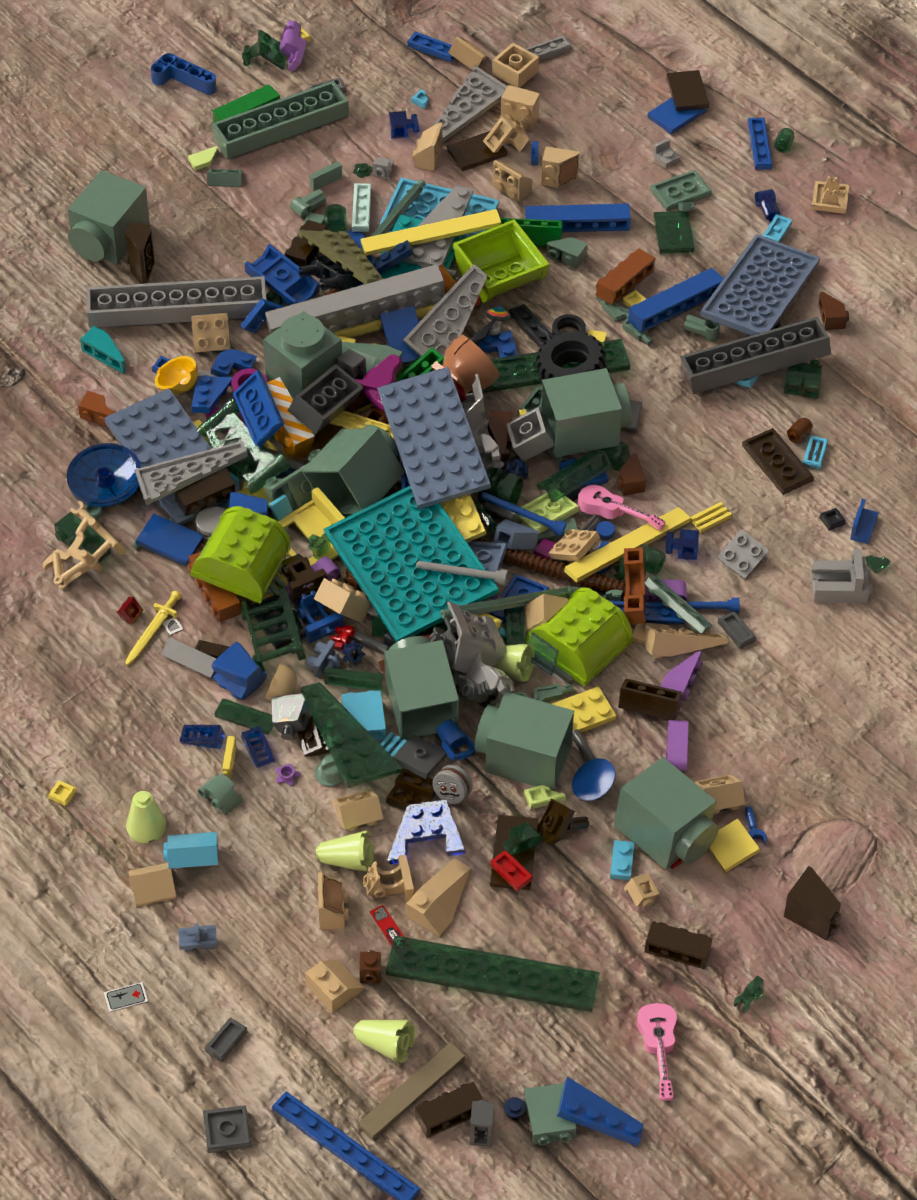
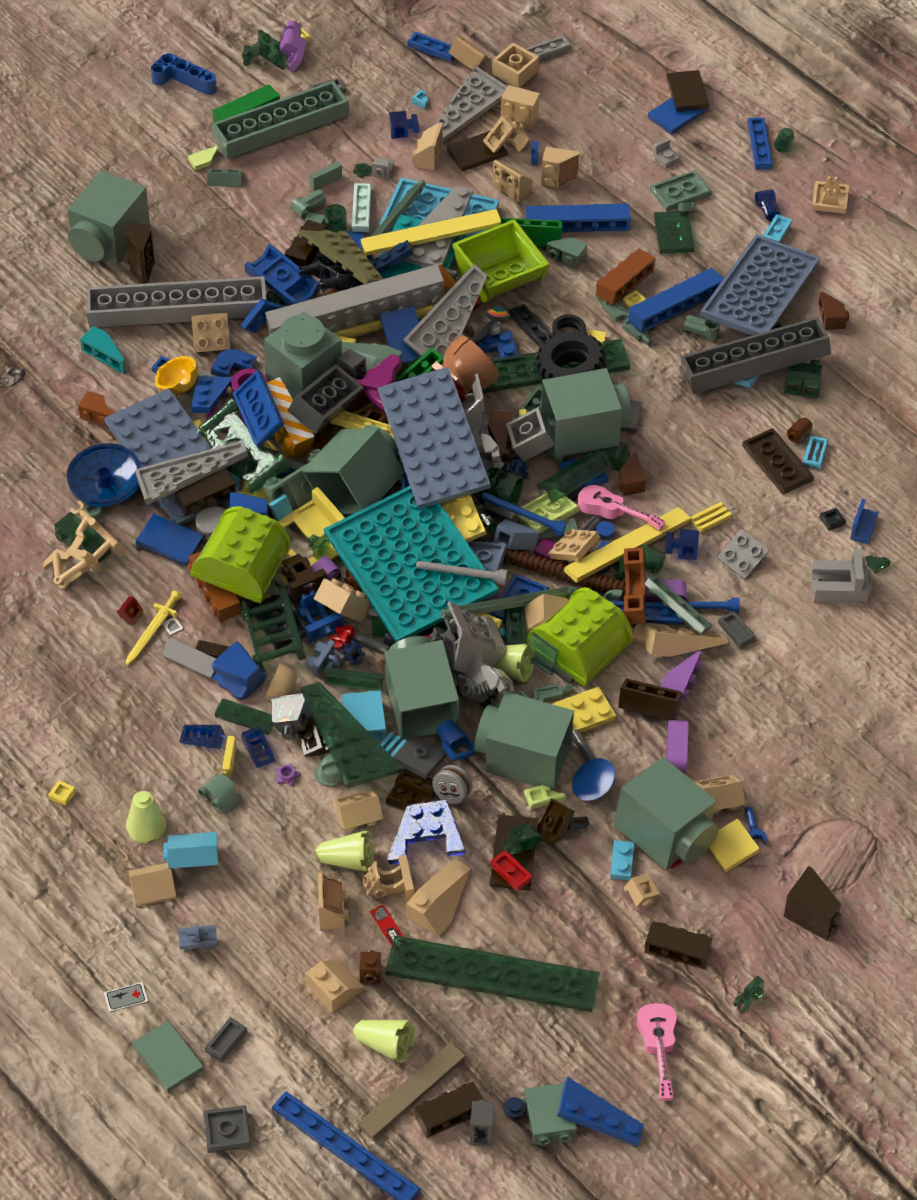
none -> sand green tile [132,1021,204,1092]

